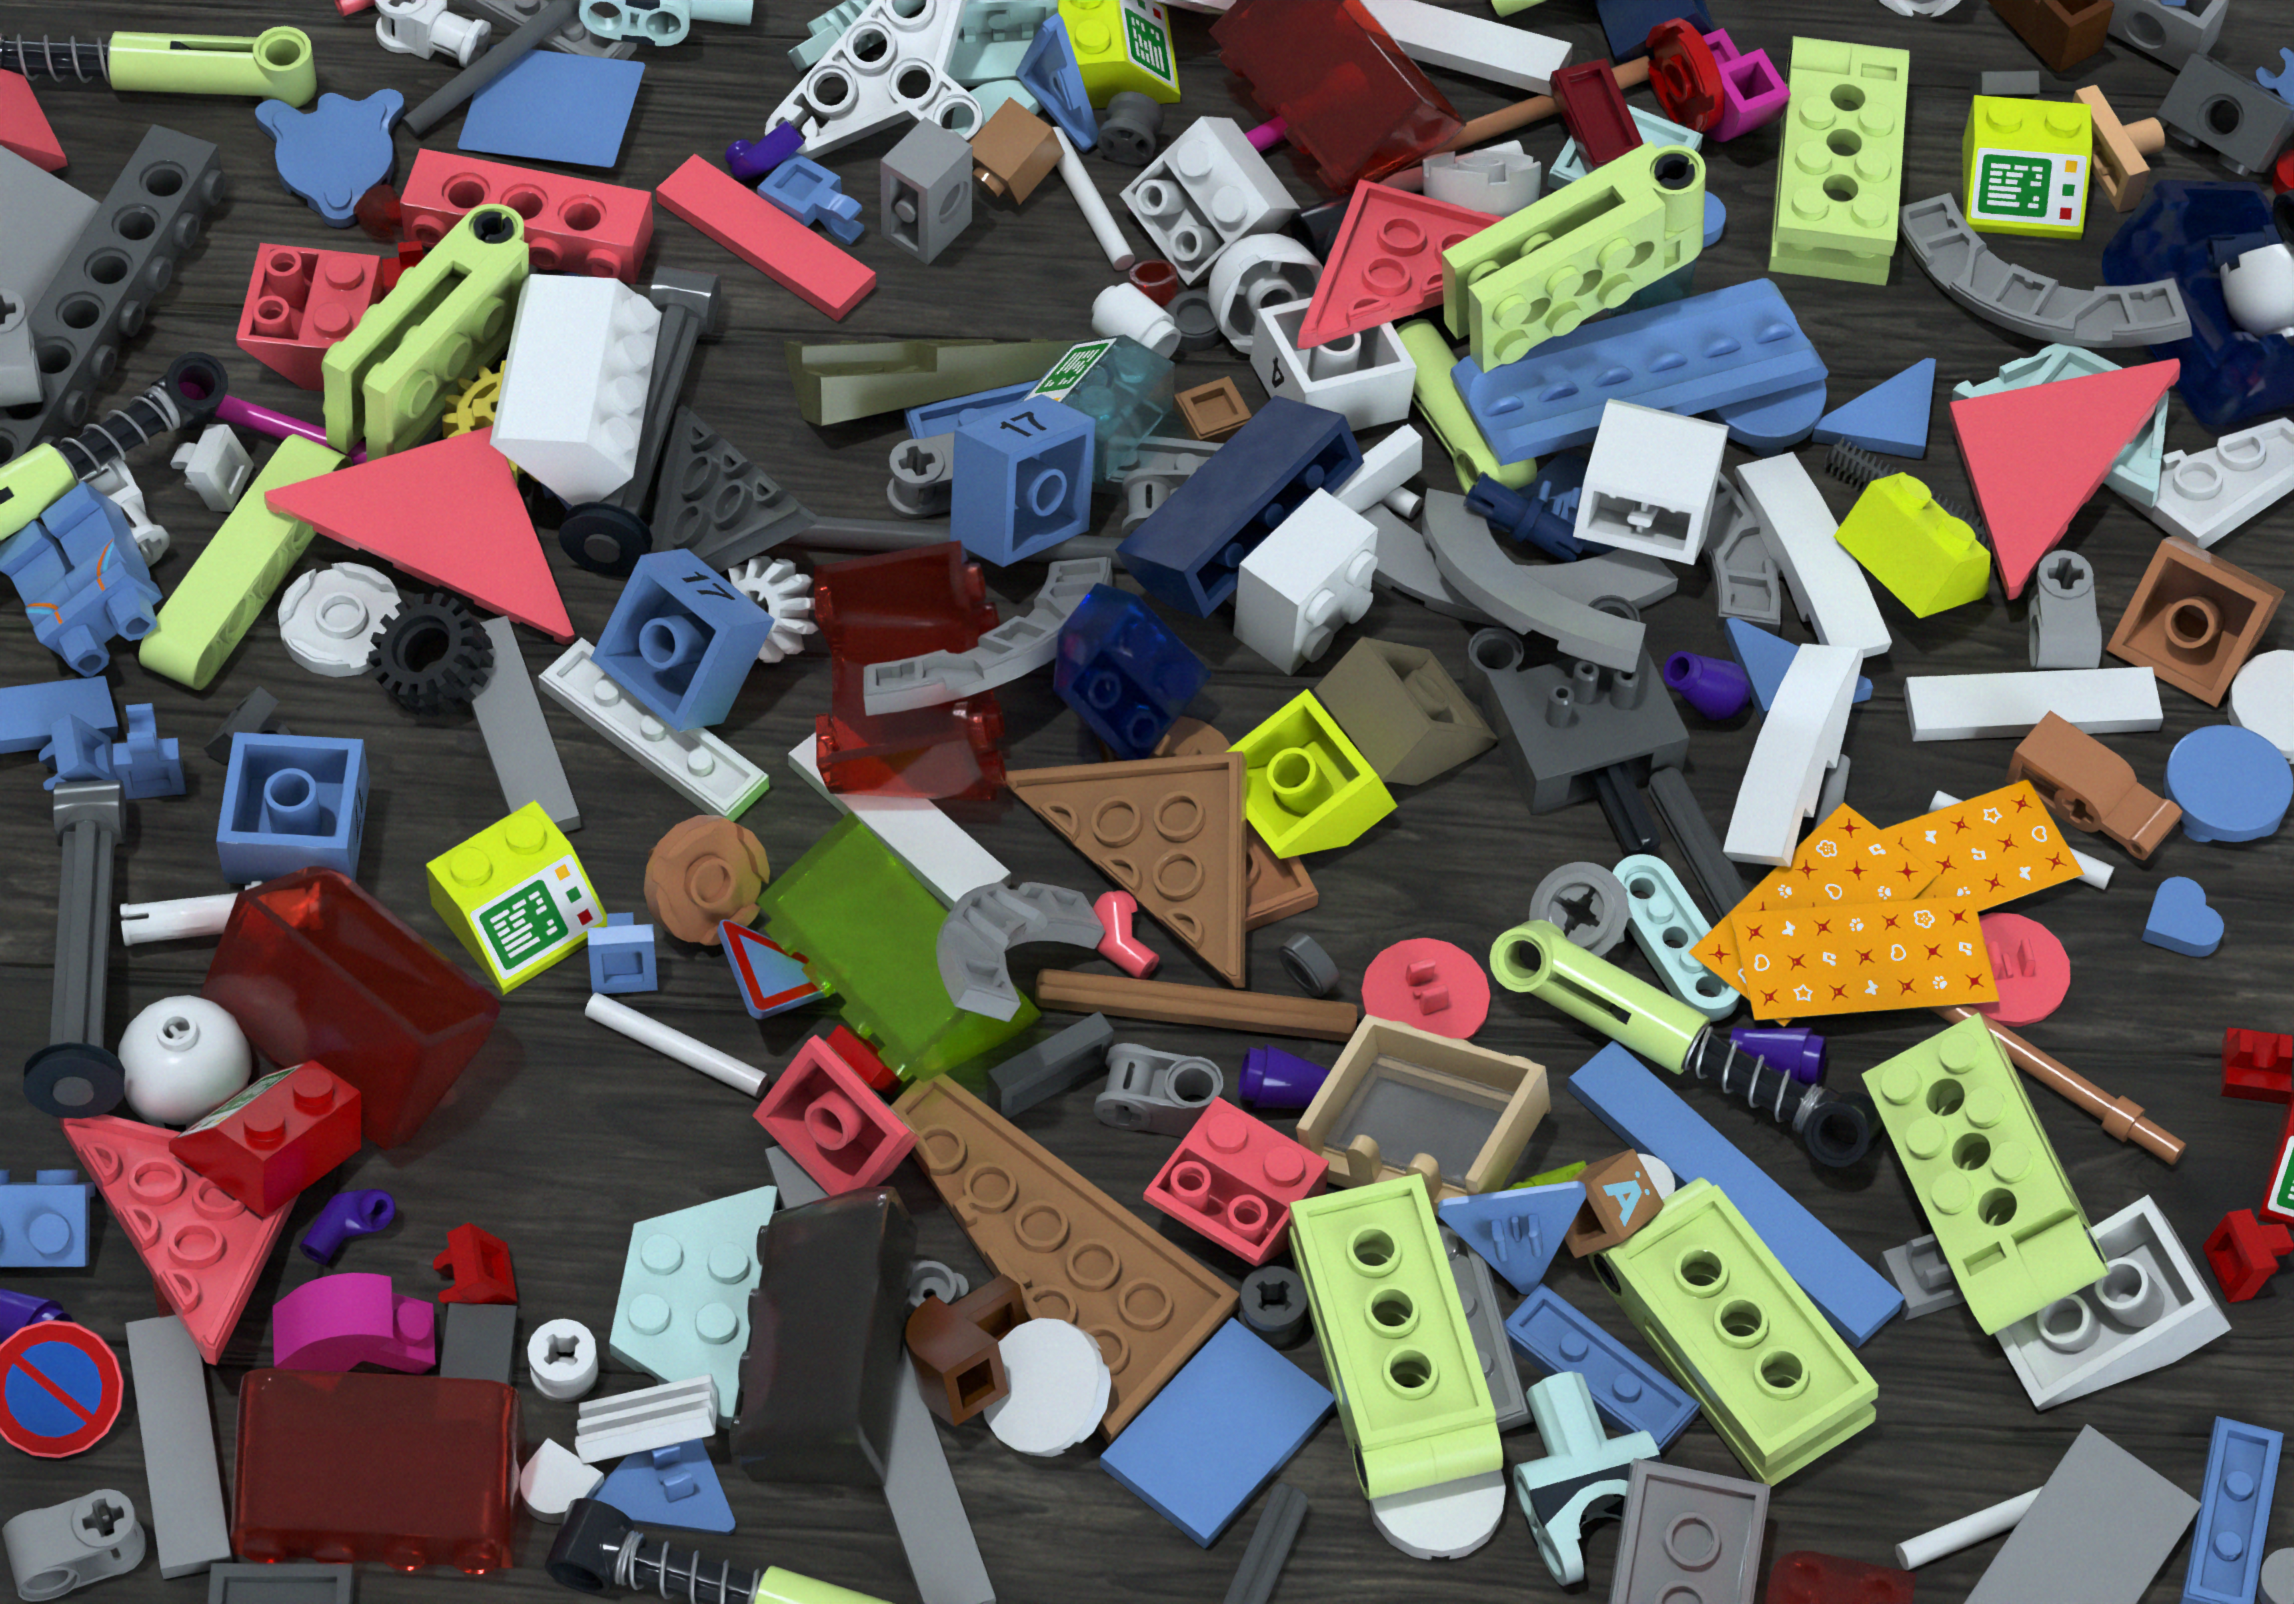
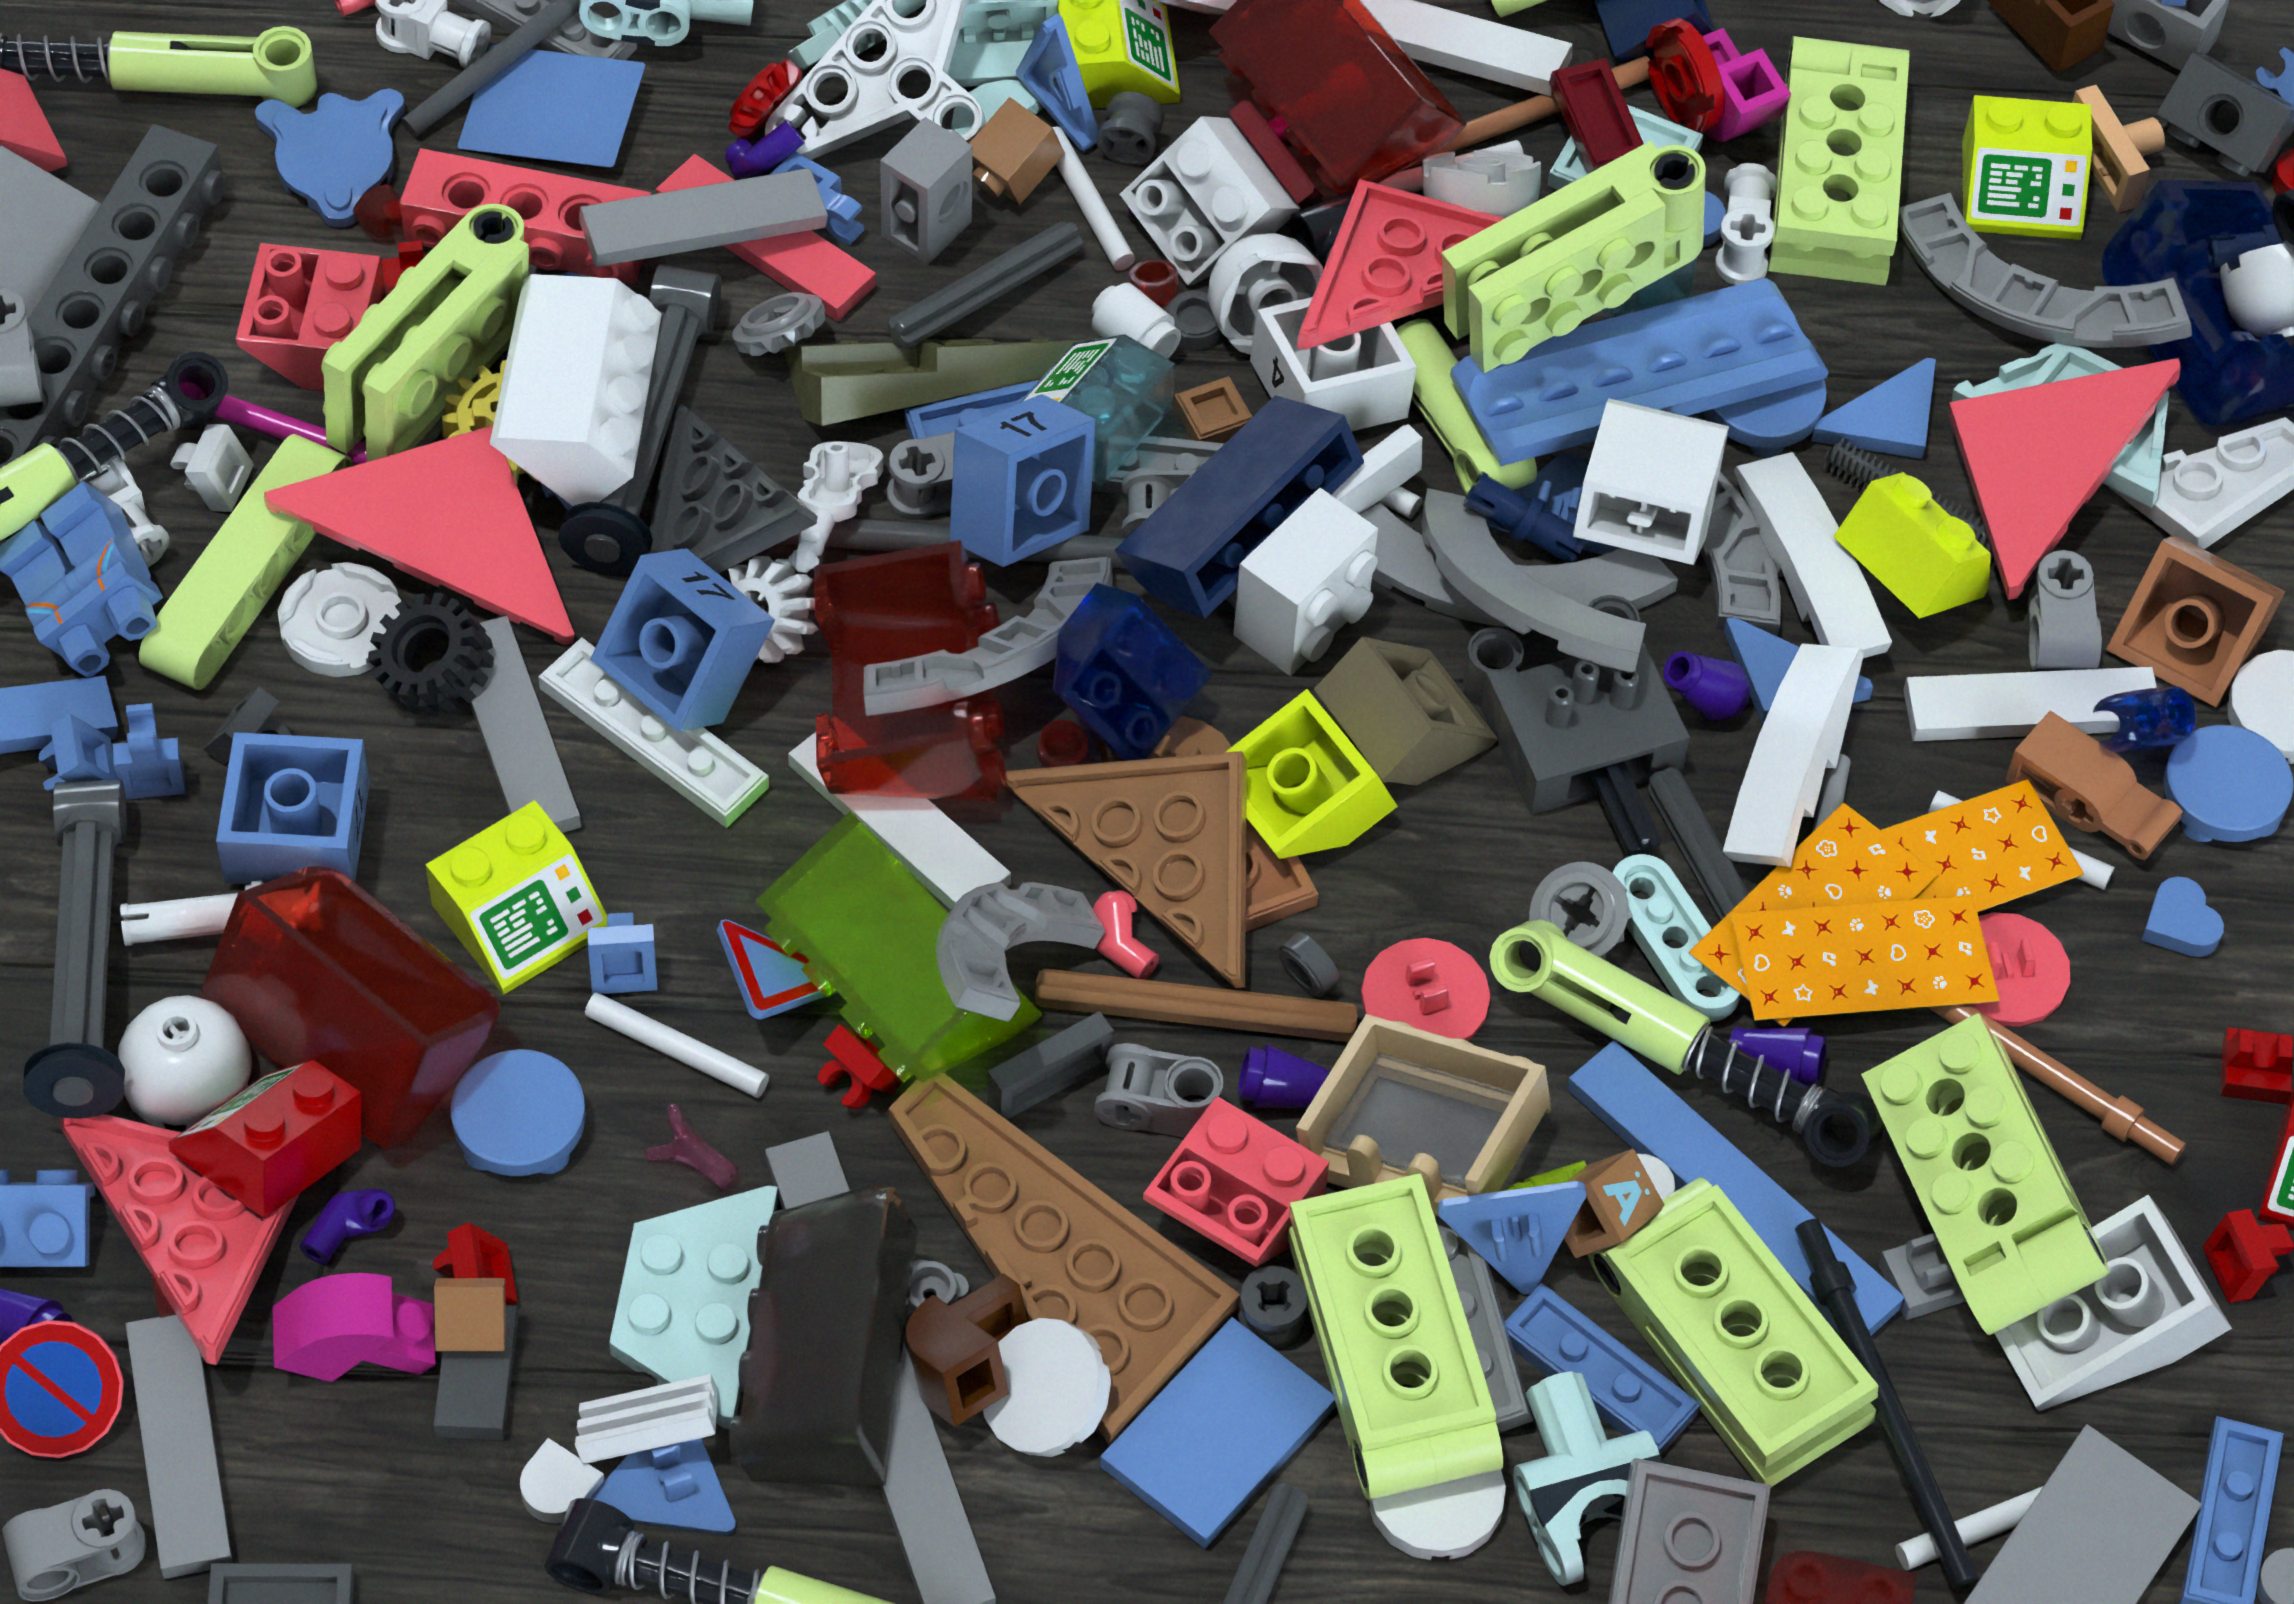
clear red windscreen [230,1368,527,1574] -> none
white wheel [528,1319,599,1403] -> none
nougat tile [644,815,770,945] -> none
coral slope [752,1035,920,1210] -> none
dark grey tile [1969,71,2040,104] -> none
none -> medium nougat tile [434,1278,506,1351]
none -> medium blue tile [451,1049,586,1176]
none -> light grey tile [579,168,828,267]
none -> clear pink bar [645,1104,738,1189]
none -> red gear [728,59,802,140]
none -> light grey gear [732,292,826,356]
none -> white piece [788,441,883,573]
none -> dark grey axle [887,221,1083,349]
none -> clear red hinge [1036,720,1088,768]
none -> dark red tile [1228,99,1324,209]
none -> white connector [1715,163,1777,285]
none -> black bar [1795,1219,1980,1591]
none -> clear blue piece [2093,686,2196,752]

